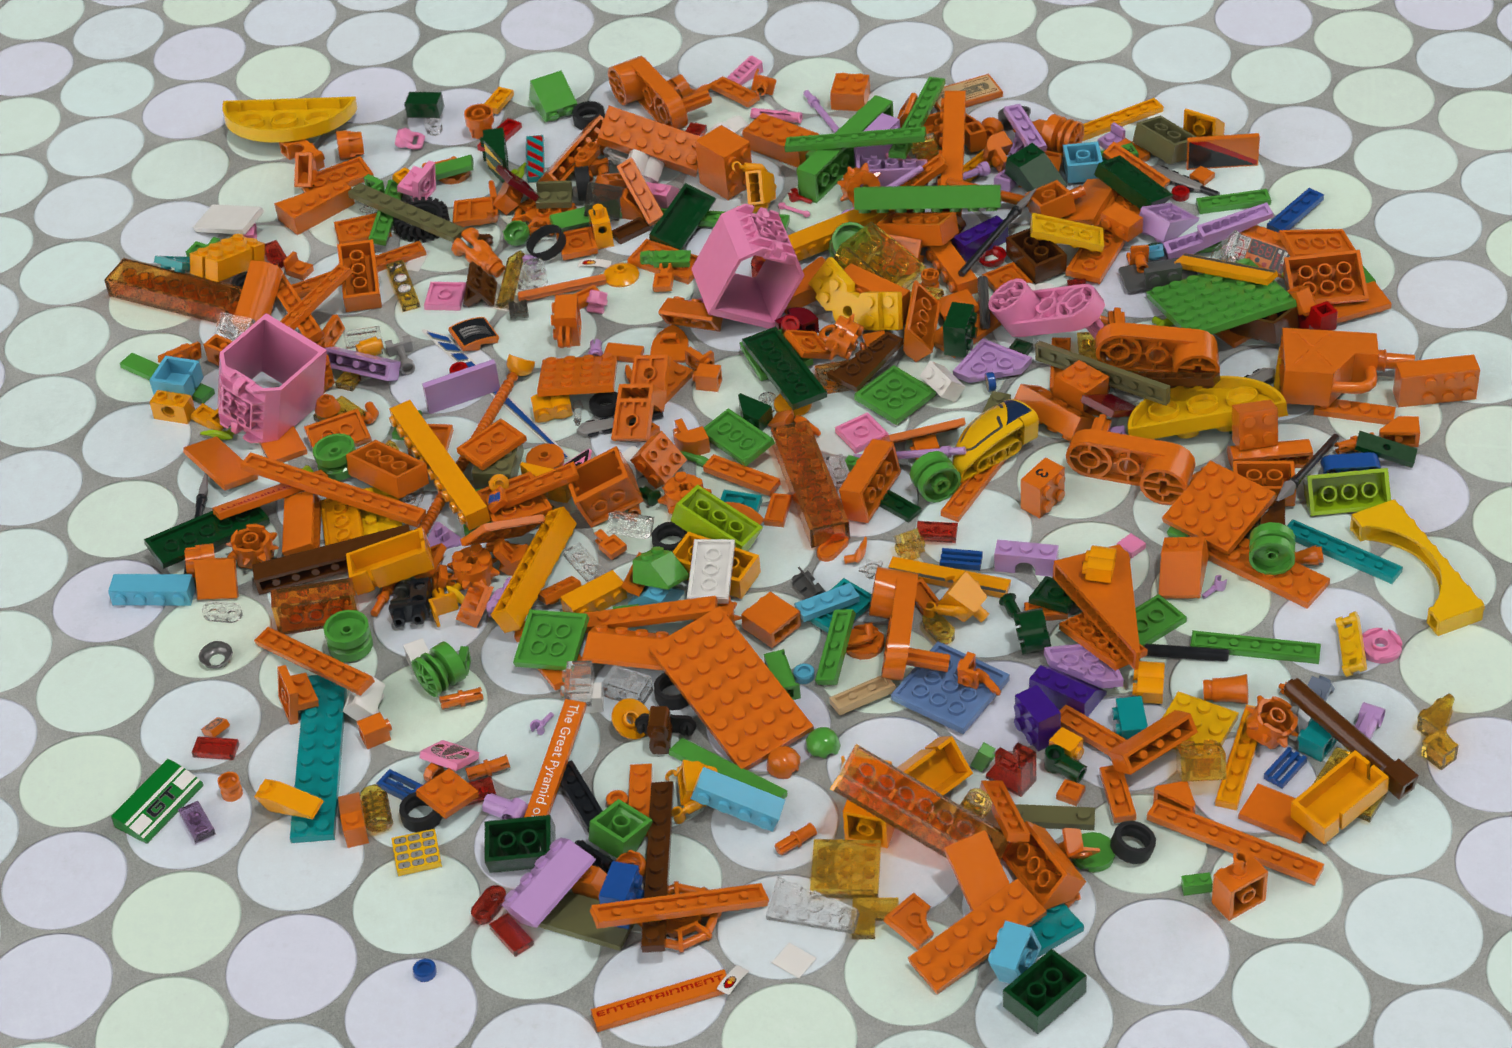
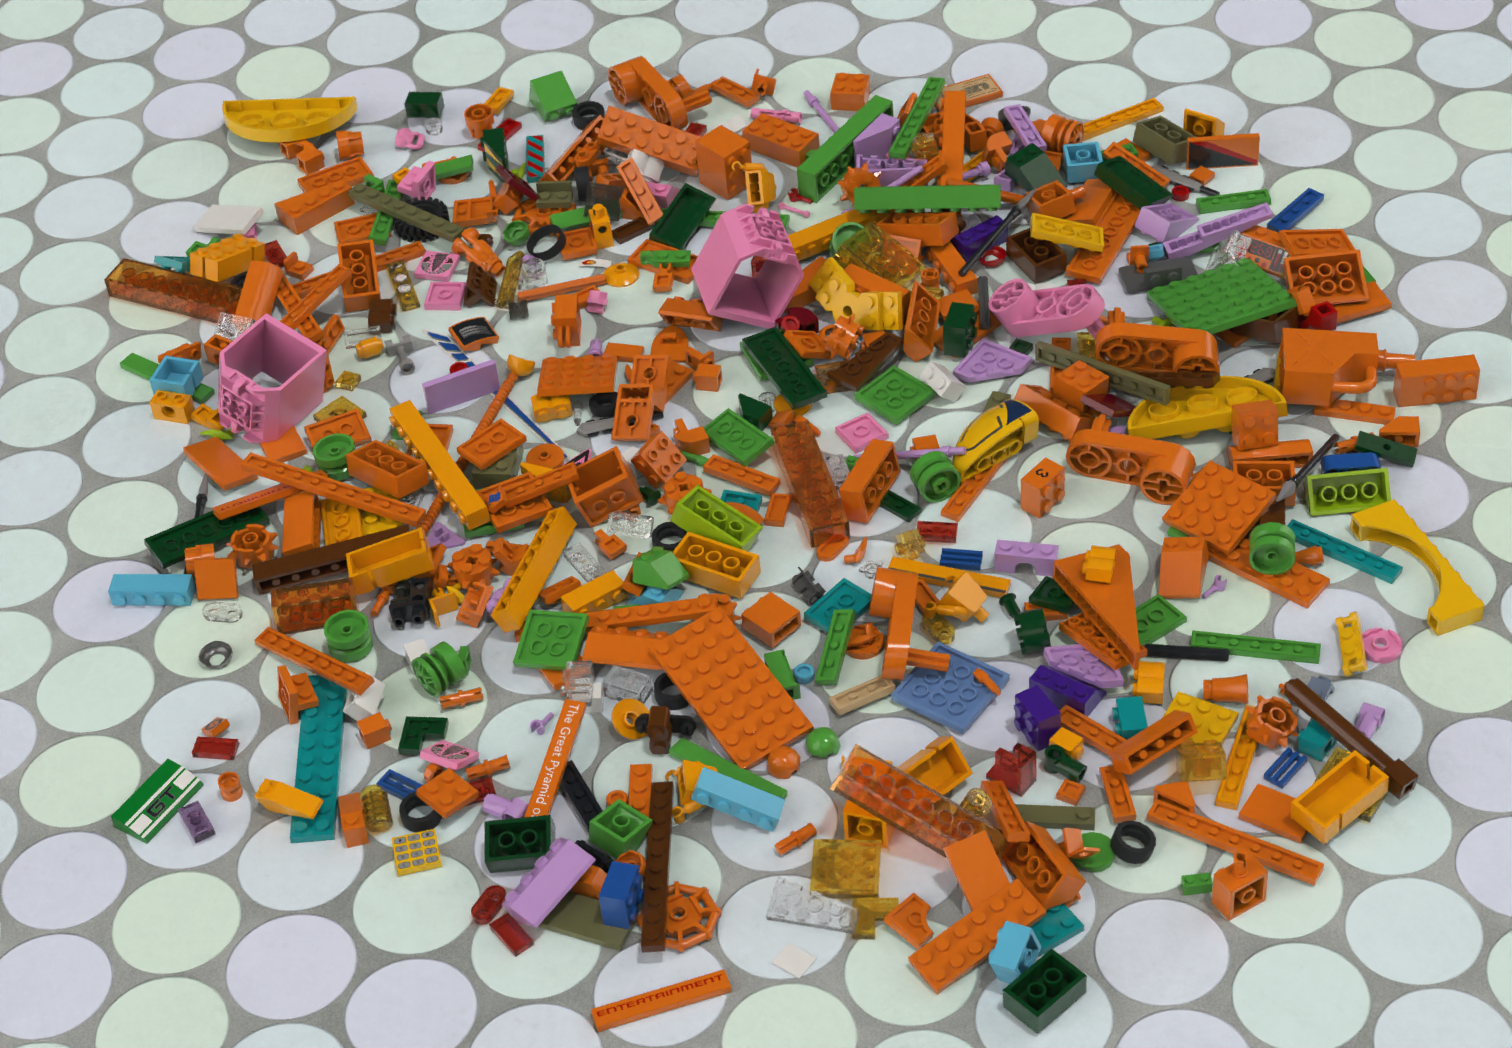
orange slope [294,152,317,187] -> none
orange cone [315,394,341,419] -> none
lavender brick [325,347,401,381] -> none
orange arm [362,402,379,424] -> none
blue tile [413,959,437,982] -> none
orange tile [460,514,545,546] -> none
light orange plate [488,474,509,491] -> none
orange plate [590,883,769,929] -> none
white tile [687,539,735,604] -> none
white sticker [717,965,749,995] -> none
bright pink slope [727,56,763,85] -> none
bright green tile [784,127,926,152] -> none
medium azure plate [794,583,860,622] -> none
orange tile [882,418,966,443] -> none
orange bracket [957,652,979,689] -> none
bright green piece [970,742,996,772] -> none
orange tile [982,262,1033,292] -> none
blue tile [985,372,996,392] -> none
lavender bracket [1098,122,1125,150] -> none
orange brick [1101,202,1143,242] -> none
bright pink tile [1117,533,1146,558] -> none
light orange tile [1174,253,1278,286] -> none
clear yellow arch [1417,693,1459,770] -> none
none -> reddish brown brick [368,298,397,333]
none -> dark green plate [398,716,449,755]
none -> bright pink tile [414,250,461,282]

